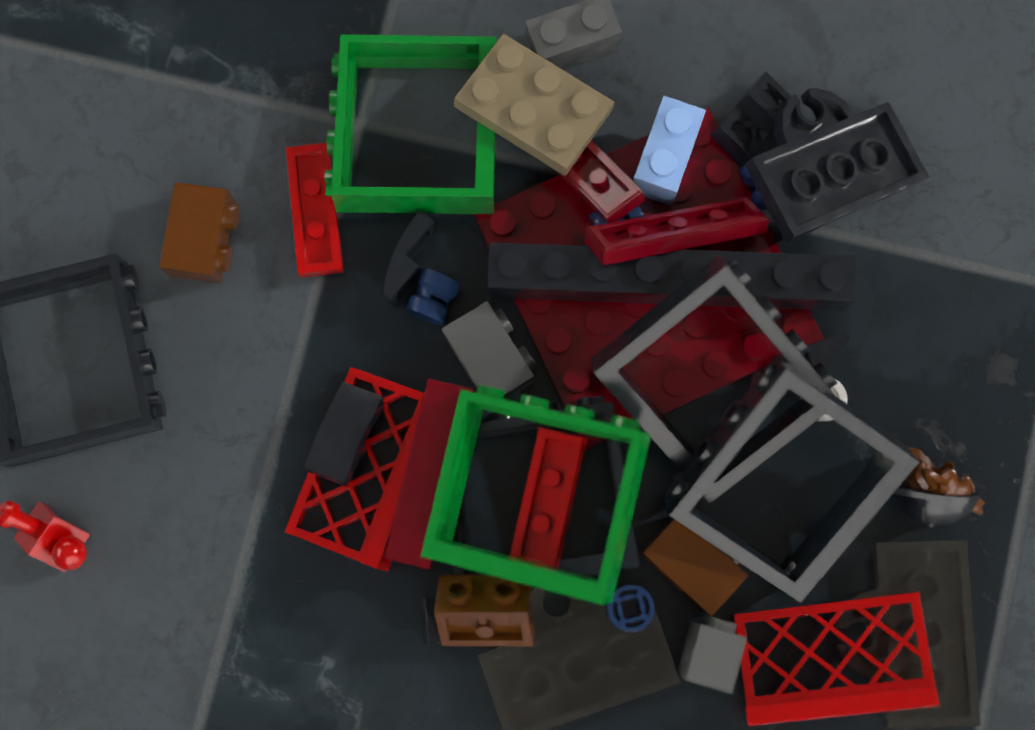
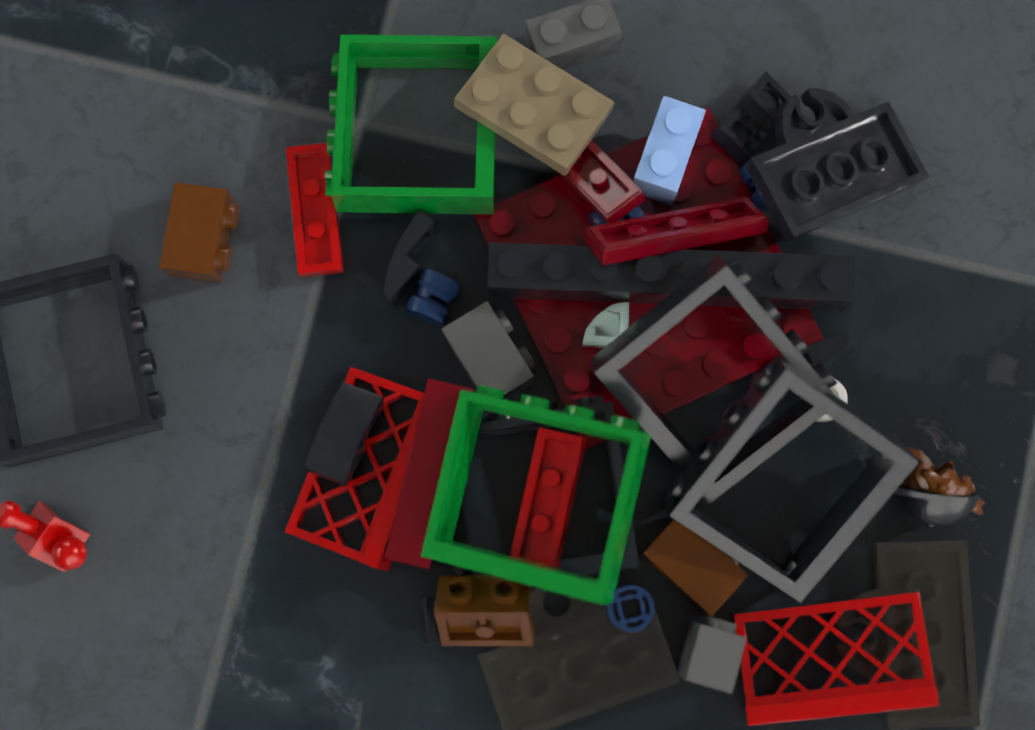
none -> light aqua tile [582,302,629,348]

